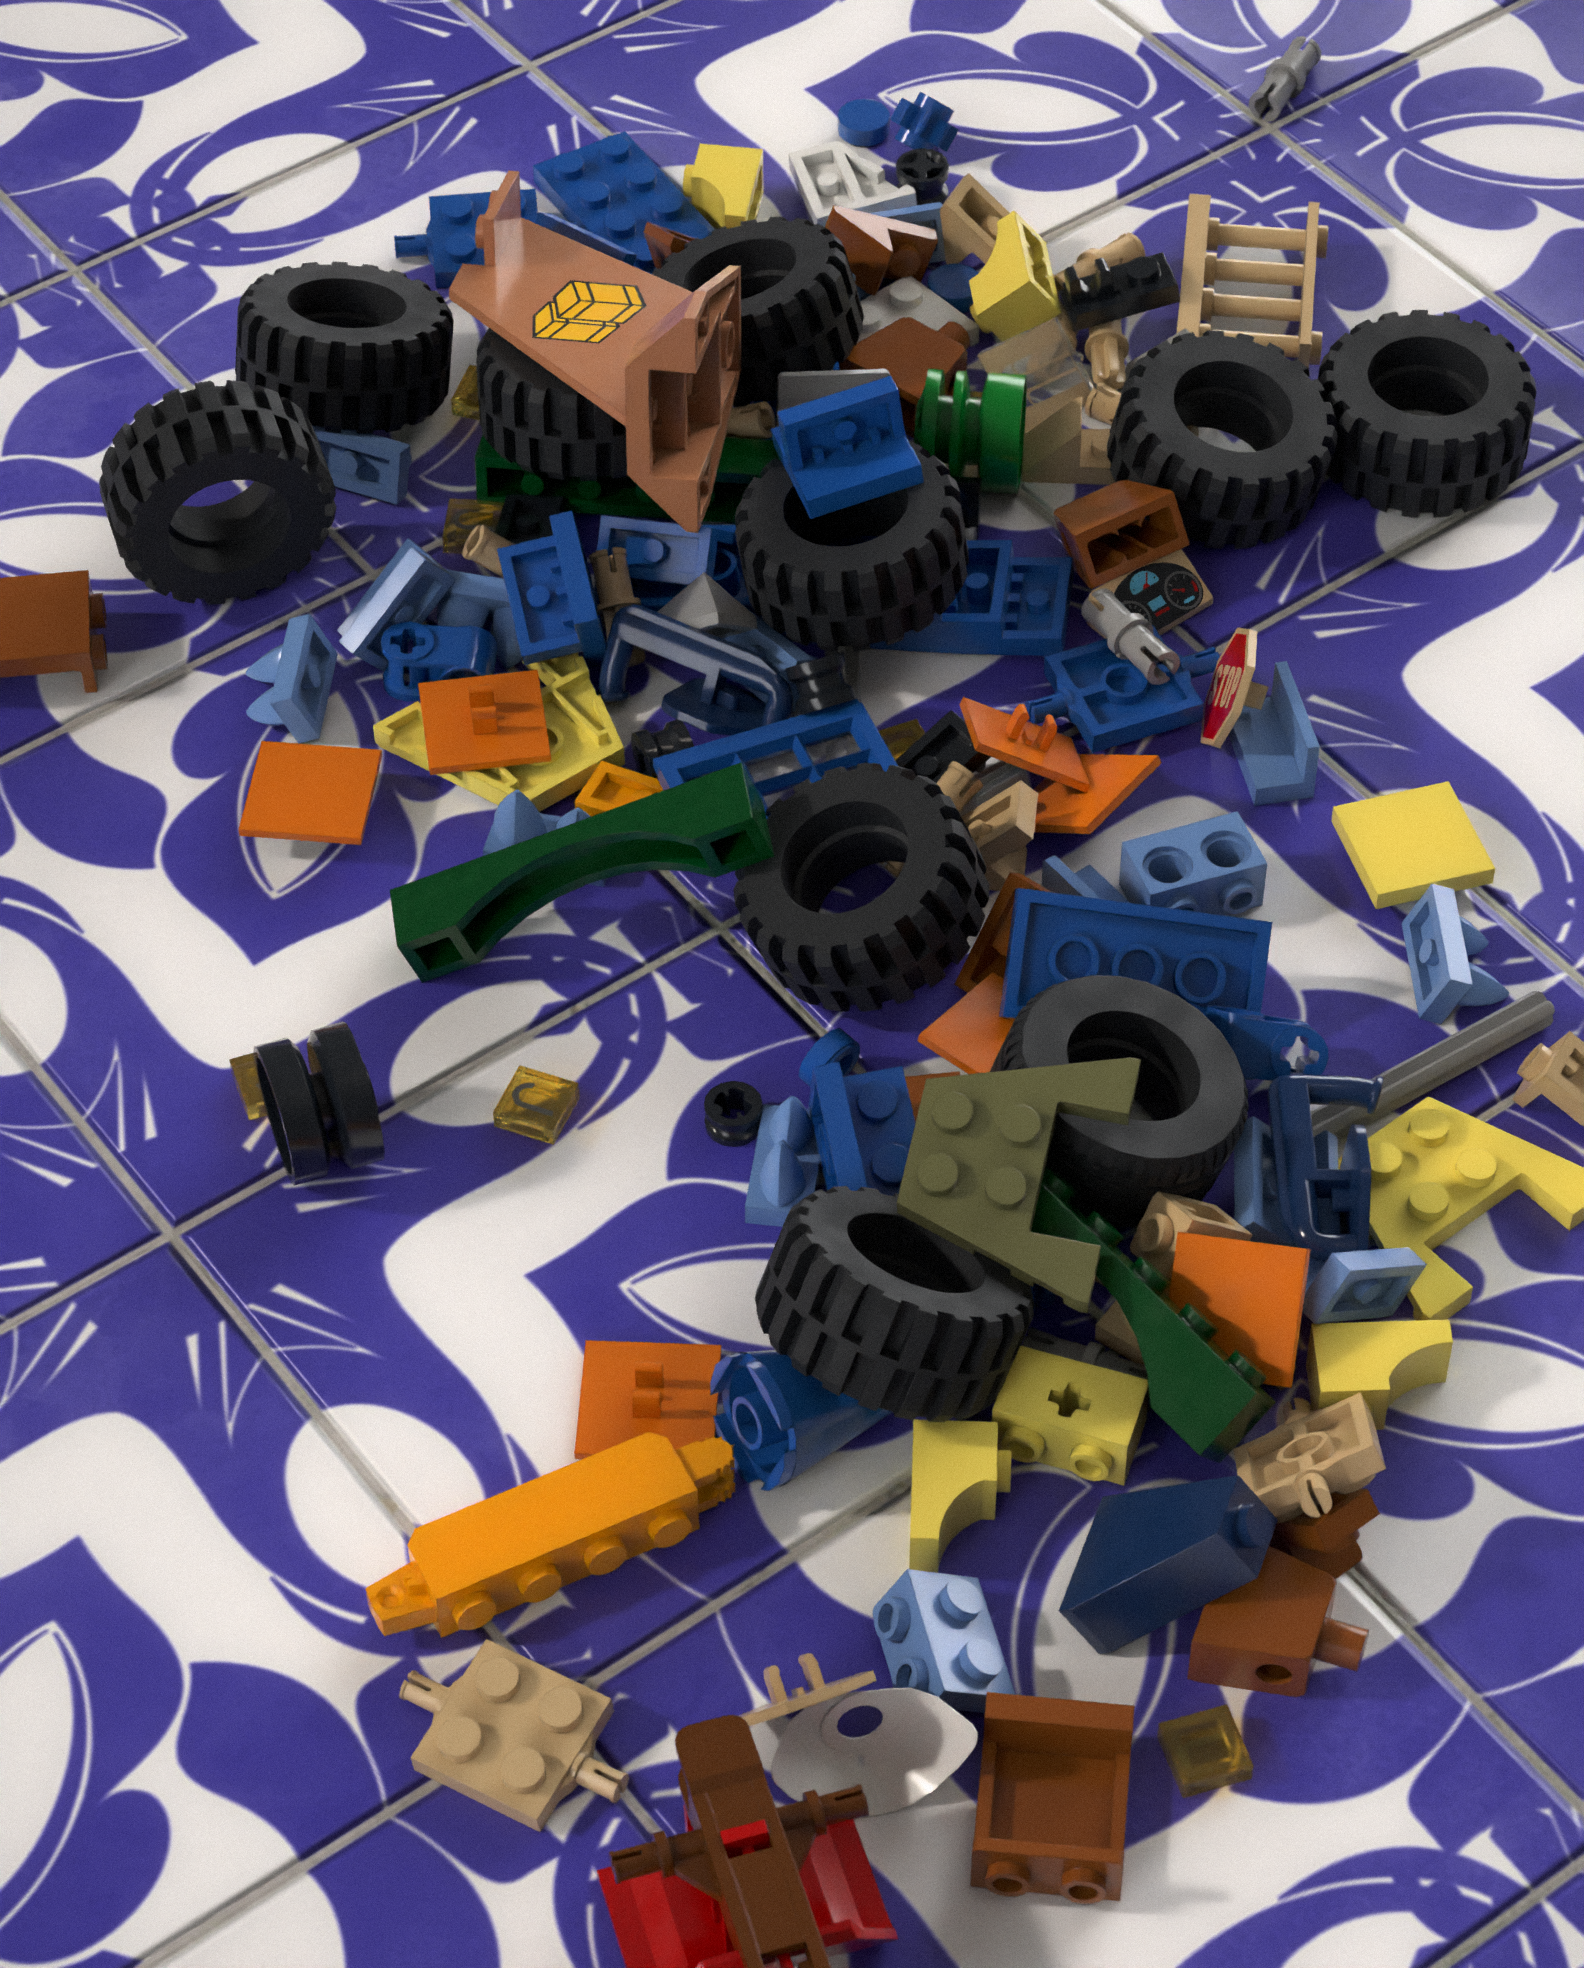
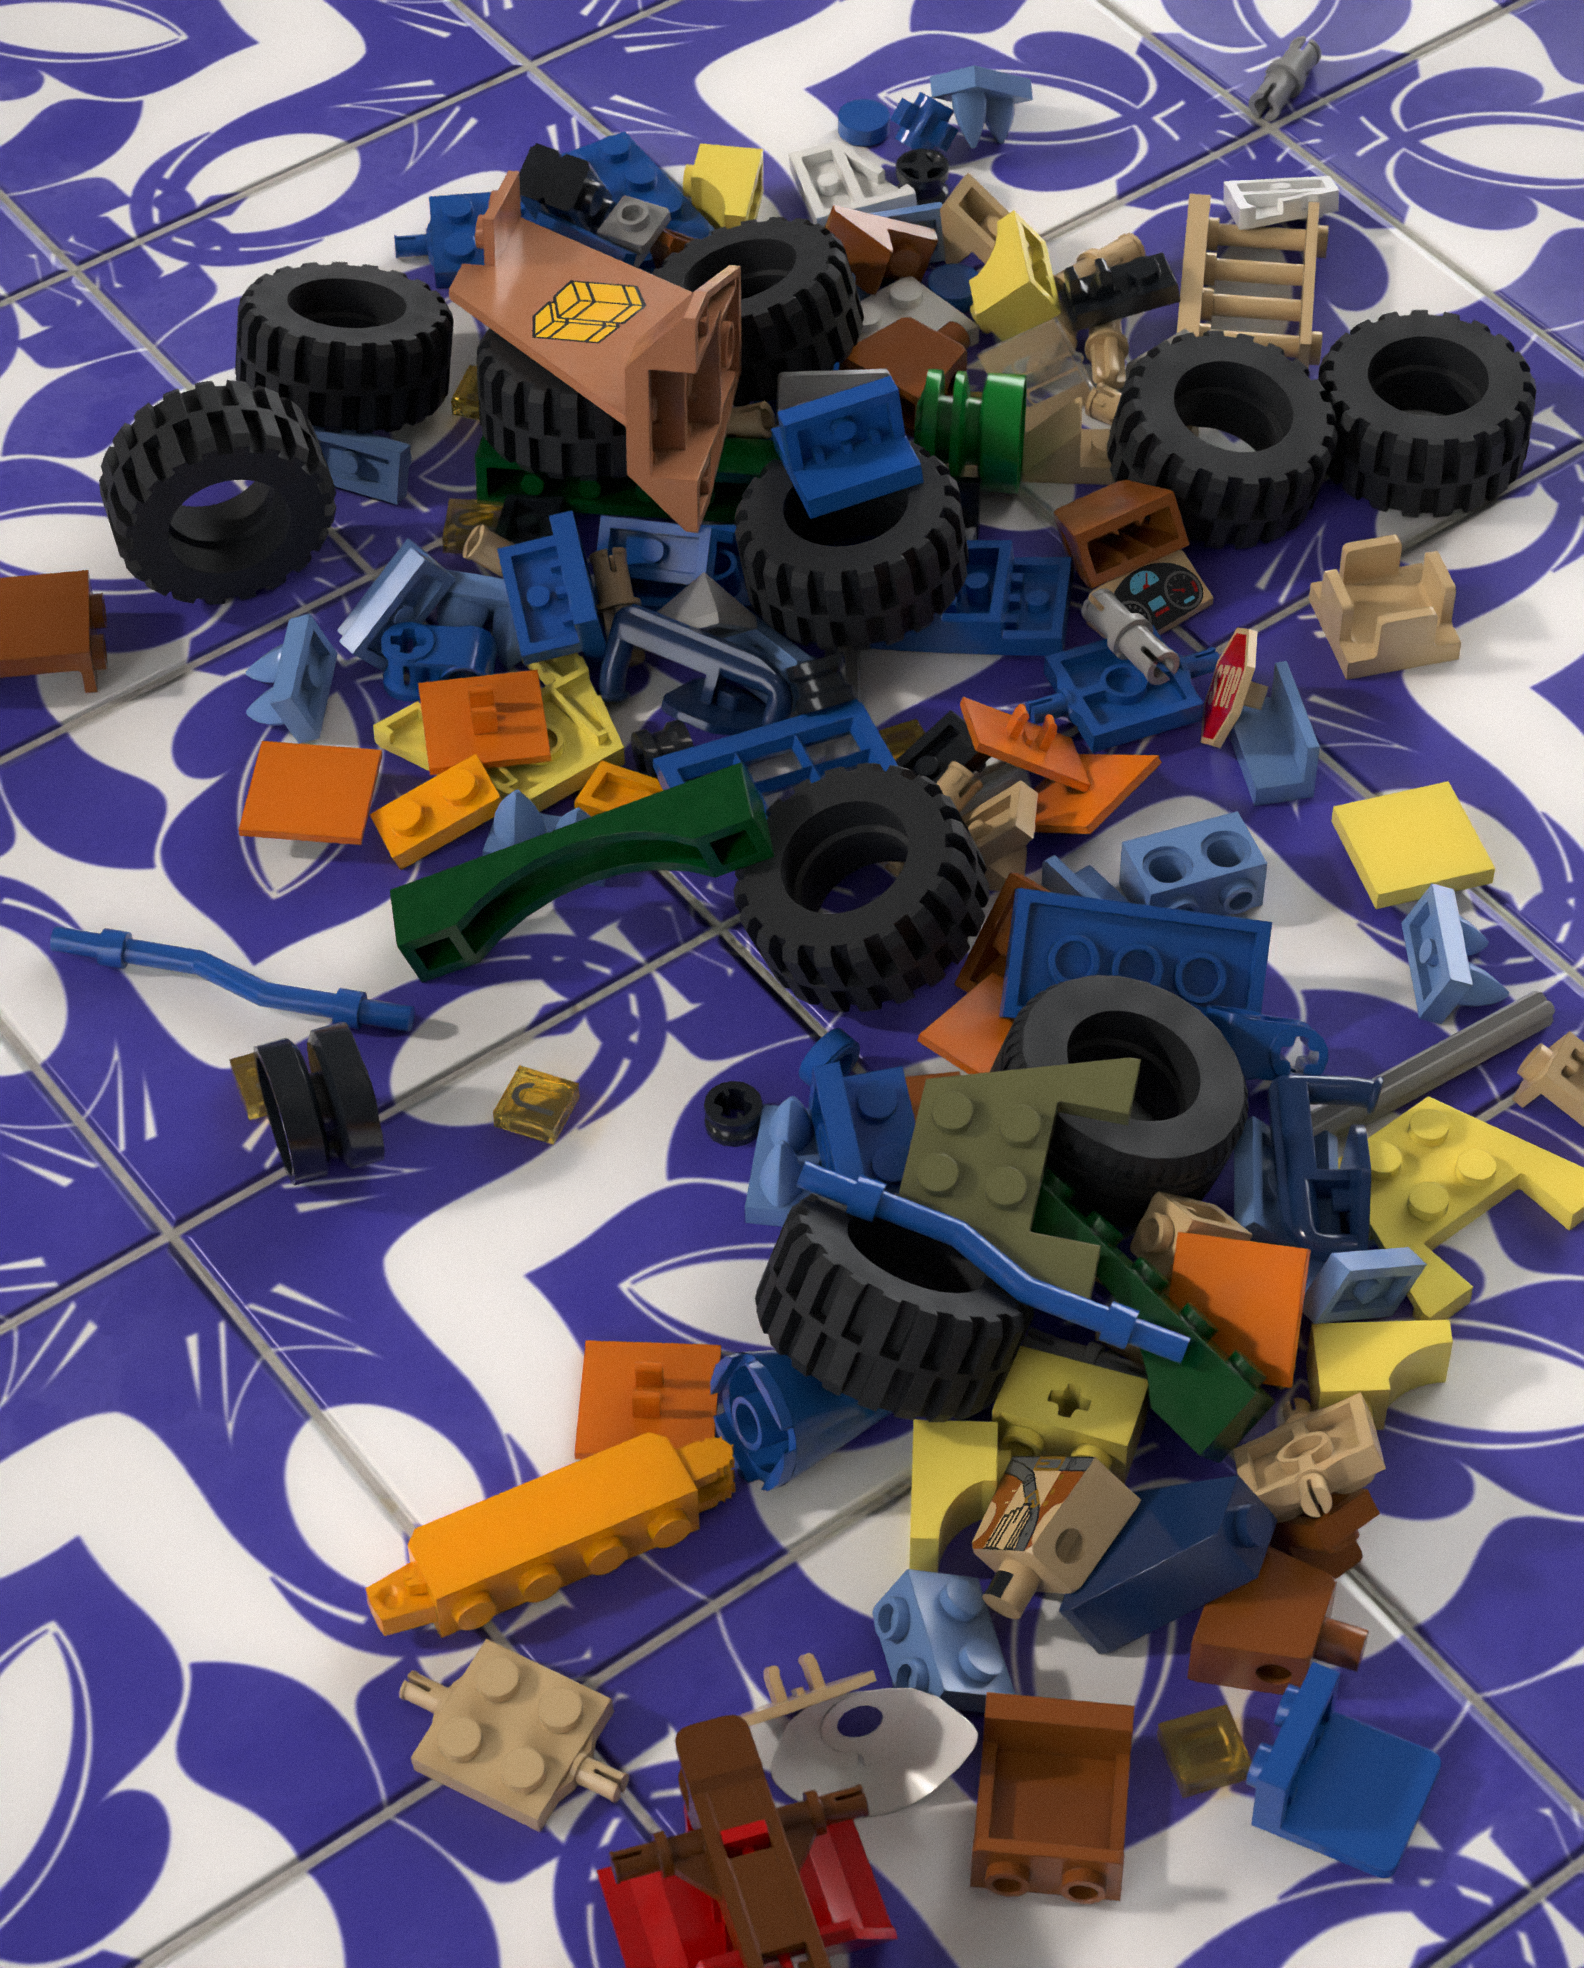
none -> blue bar [50,926,415,1031]
none -> light orange plate [369,753,502,870]
none -> black brick [519,143,617,235]
none -> light grey bracket [597,195,671,268]
none -> blue bar [797,1161,1190,1364]
none -> medium blue tile [930,65,1033,148]
none -> tan torso [972,1456,1141,1620]
none -> white wing [1224,176,1339,230]
none -> blue bracket [1246,1662,1441,1878]
none -> tan panel [1309,534,1461,680]

